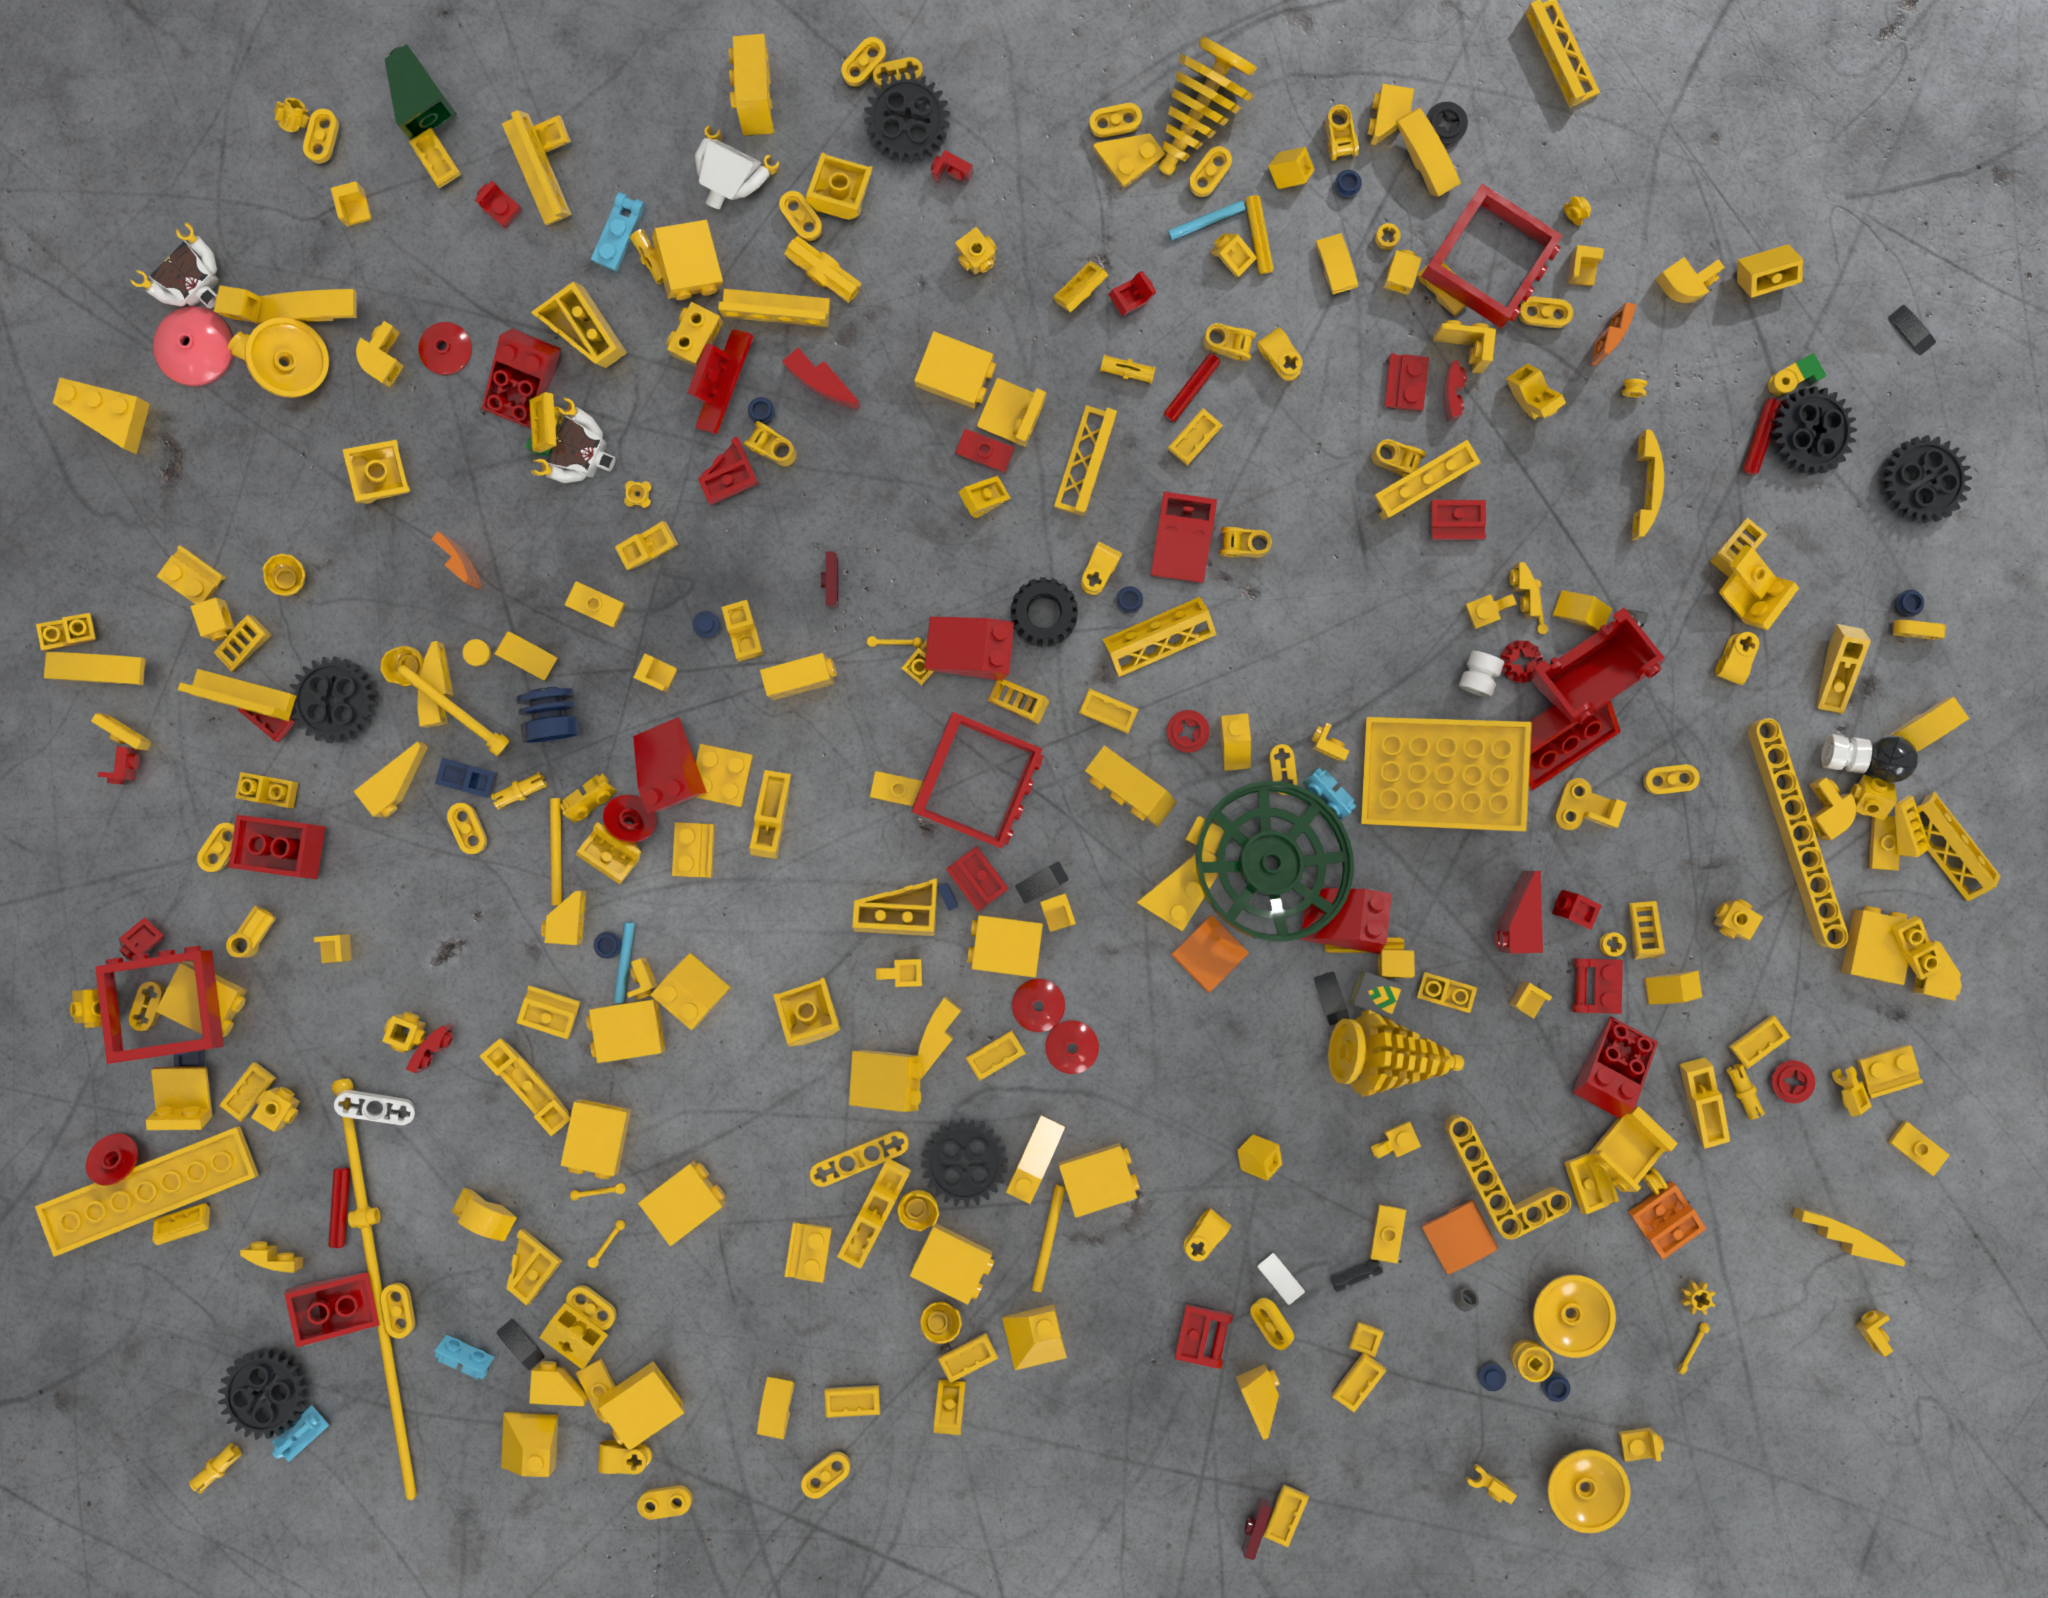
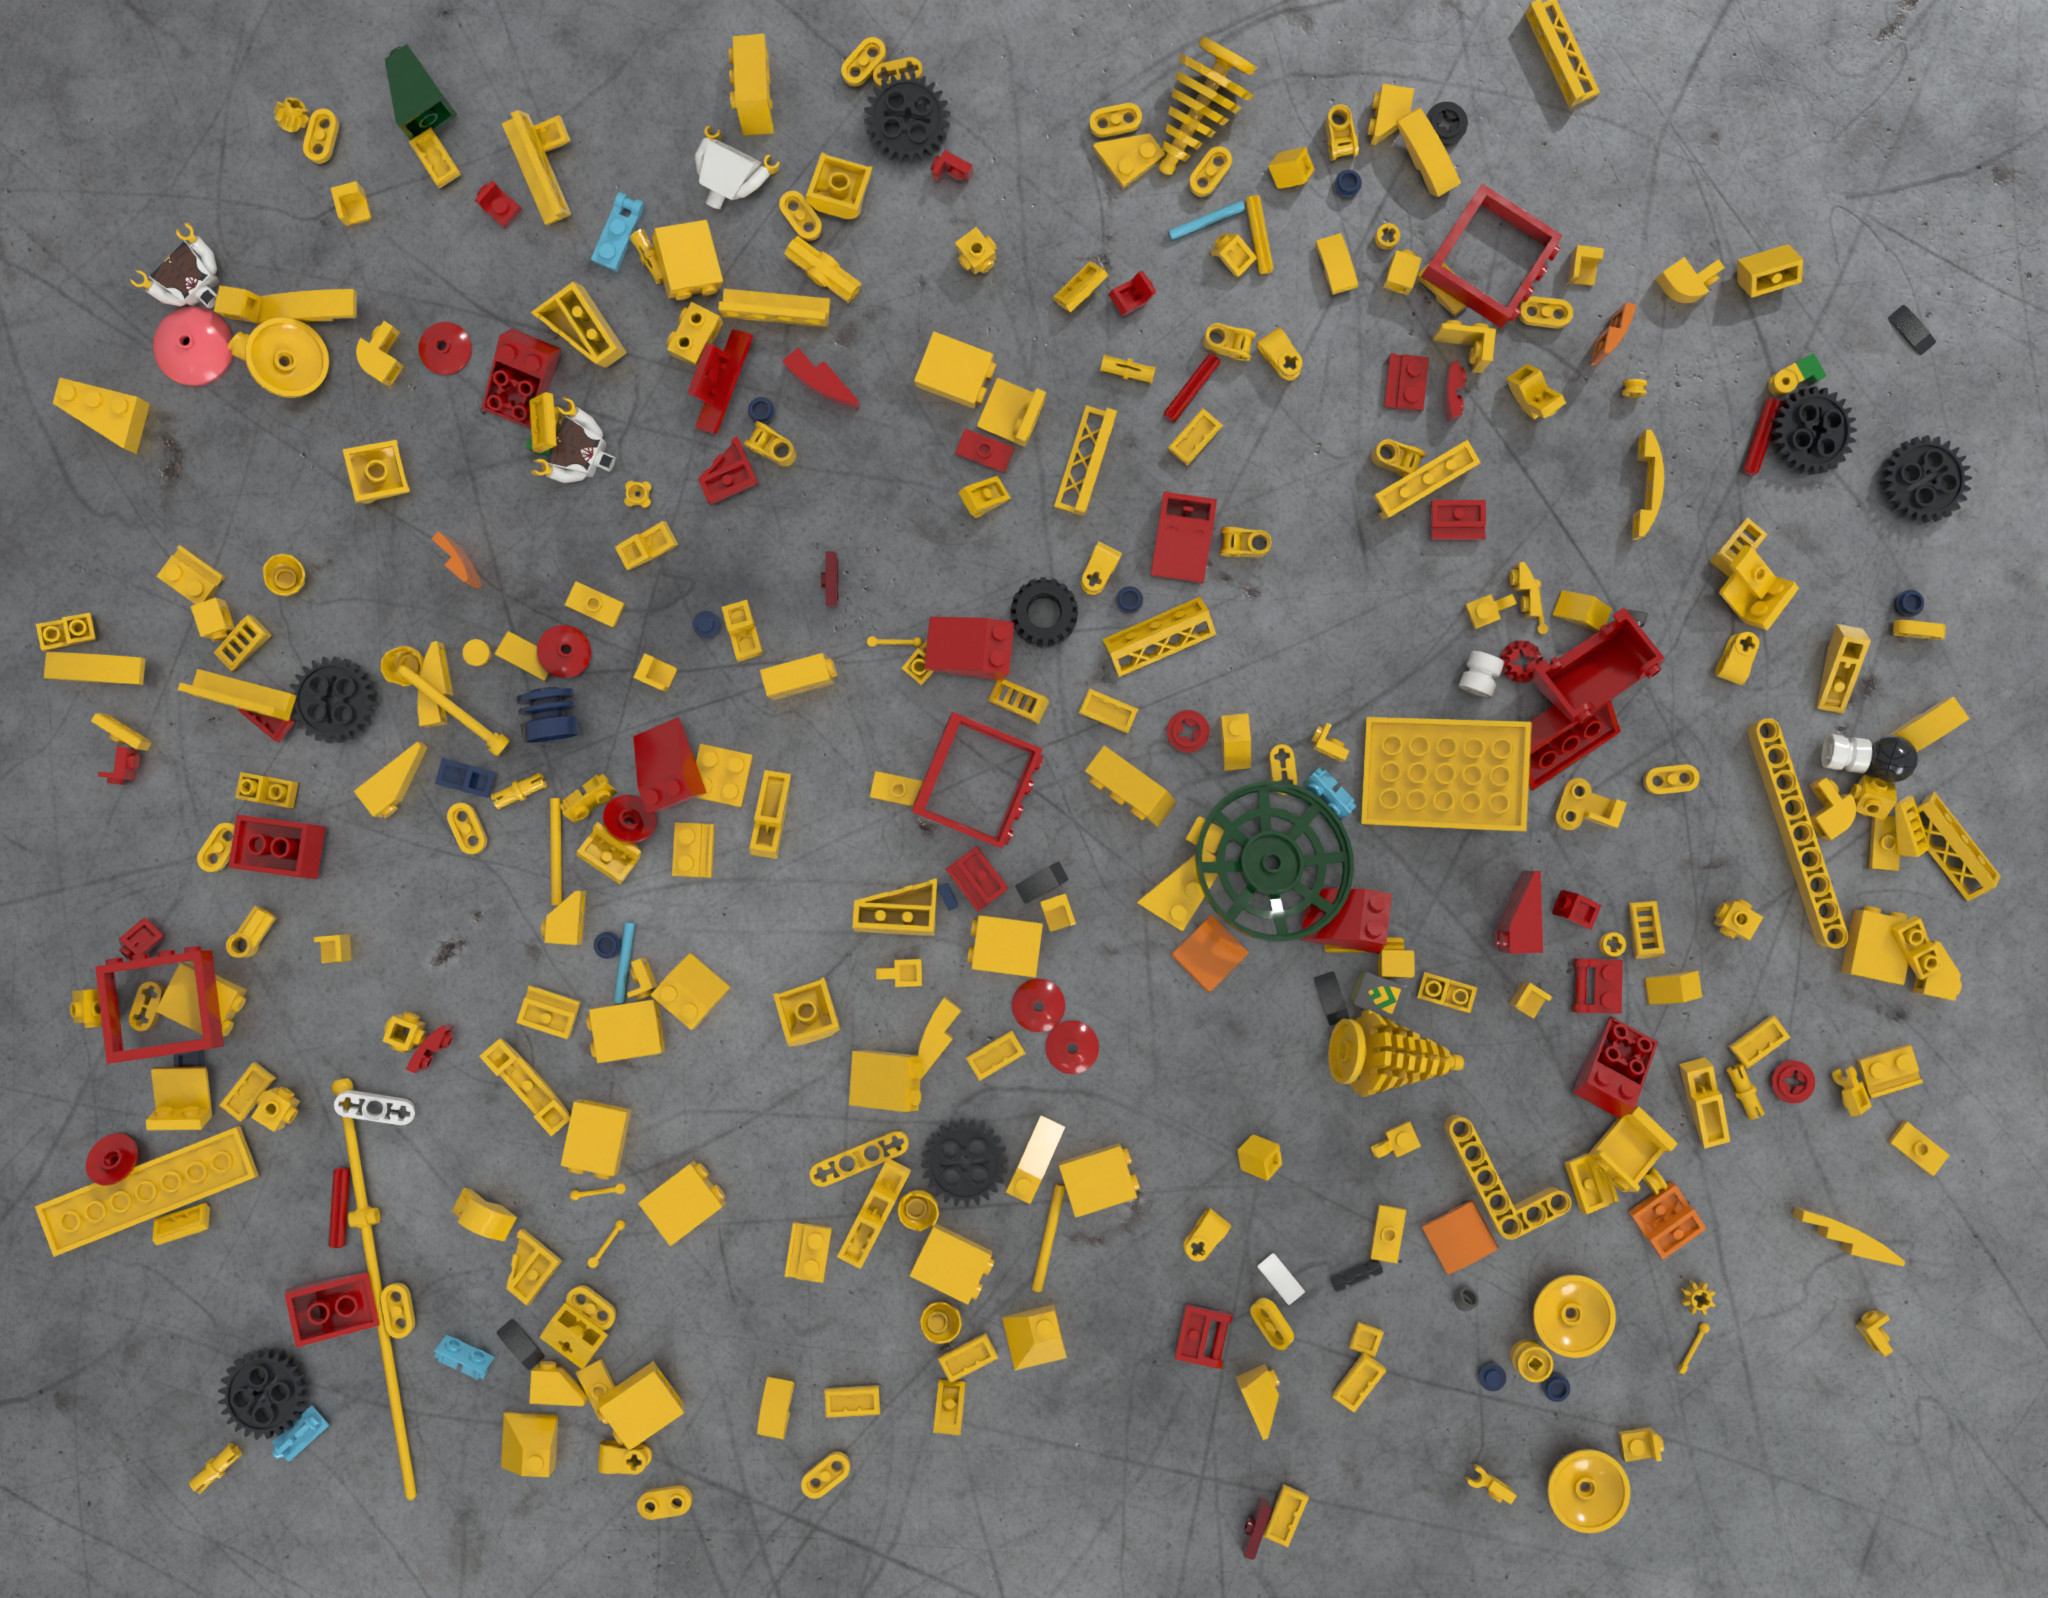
yellow slope [240,1241,303,1273] -> none
yellow plate [1563,196,1591,226] -> none
none -> red dish [537,625,591,678]

